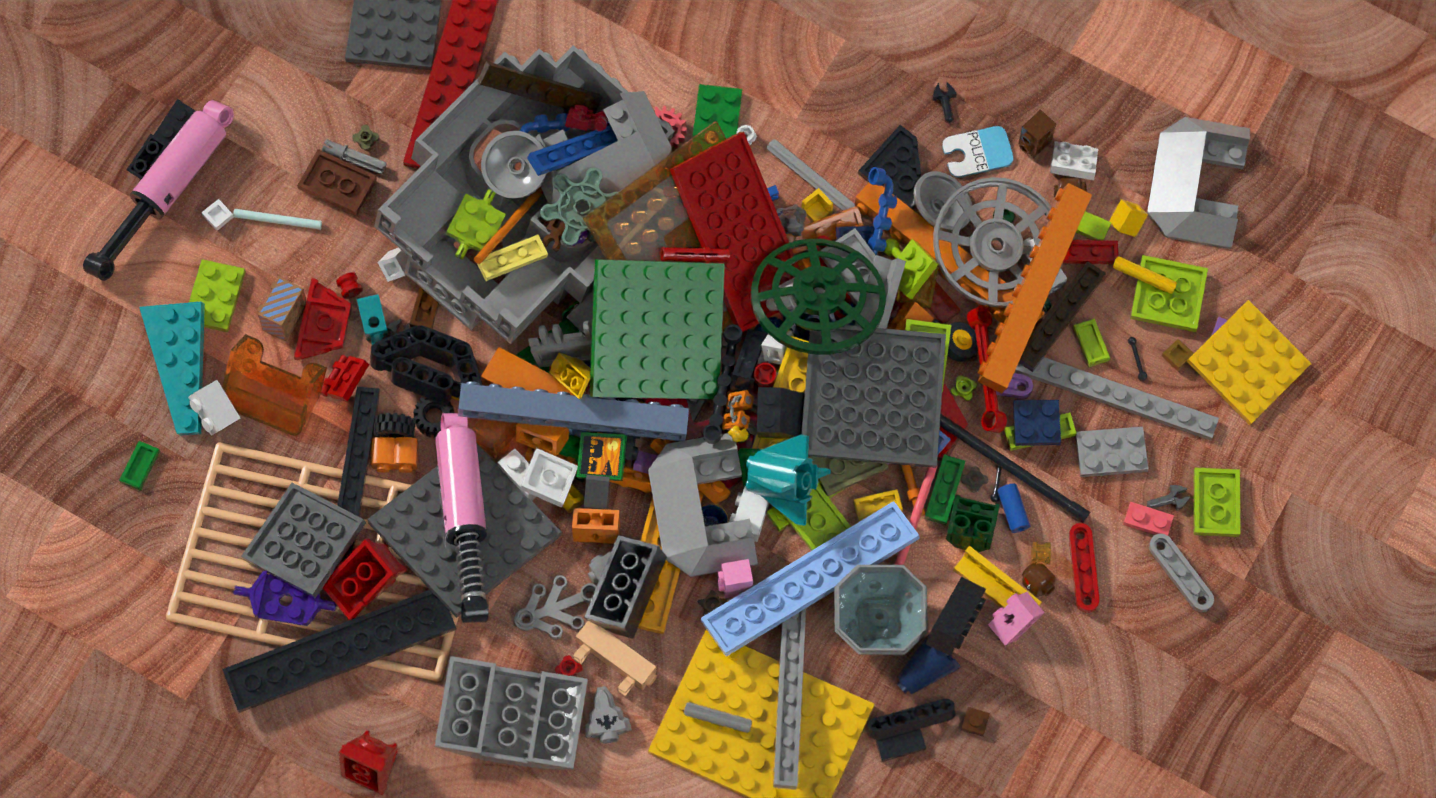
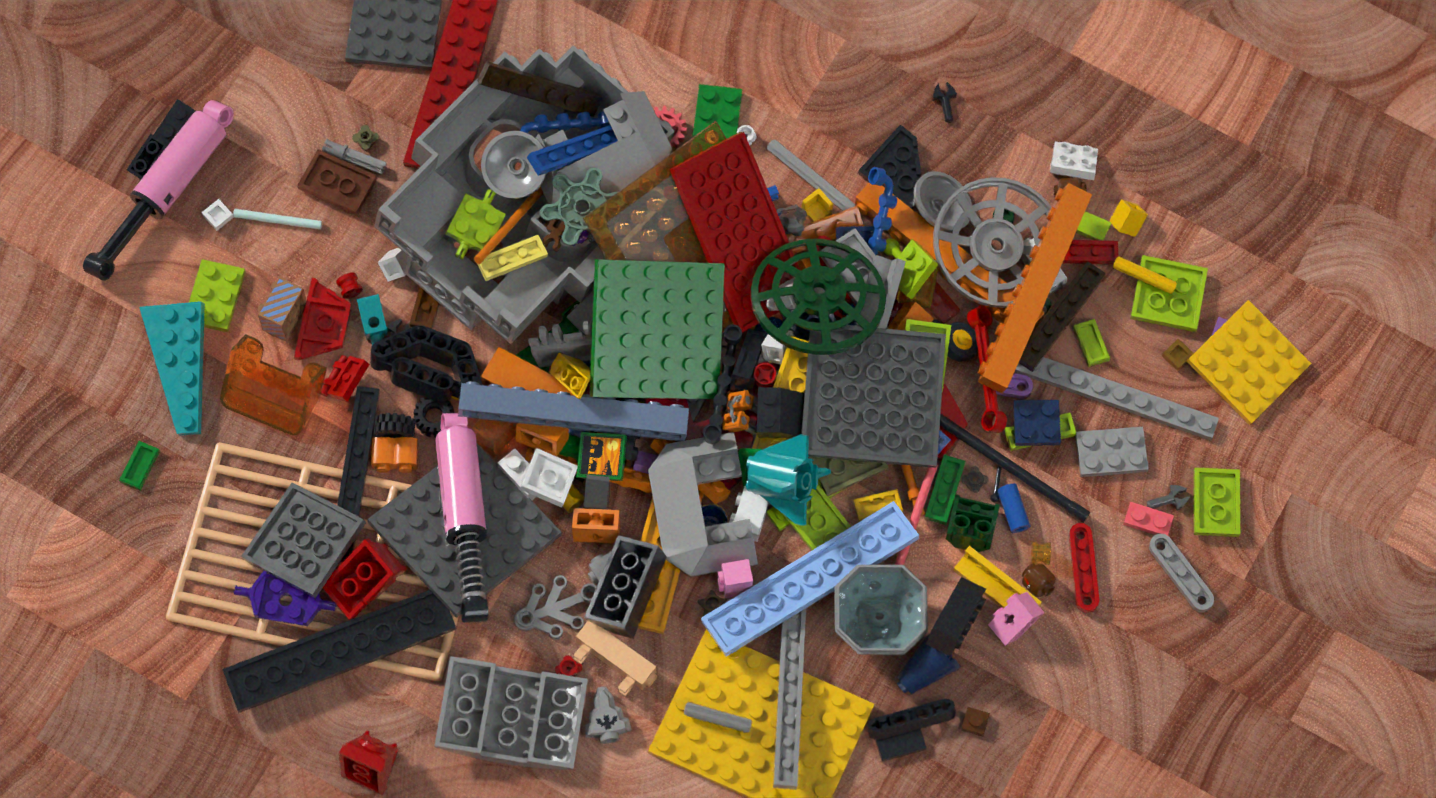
white brick [188,380,240,436] -> none
dark red plate [565,105,608,131] -> none
red pin [660,246,730,264] -> none
yellow arm [728,425,750,443] -> none
piece [942,126,1013,178] -> none
lime plate [951,375,977,401] -> none
reddish brown brick [1018,109,1056,158] -> none
black hinge [1128,337,1147,381] -> none
light grey slope [1147,117,1250,249] -> none

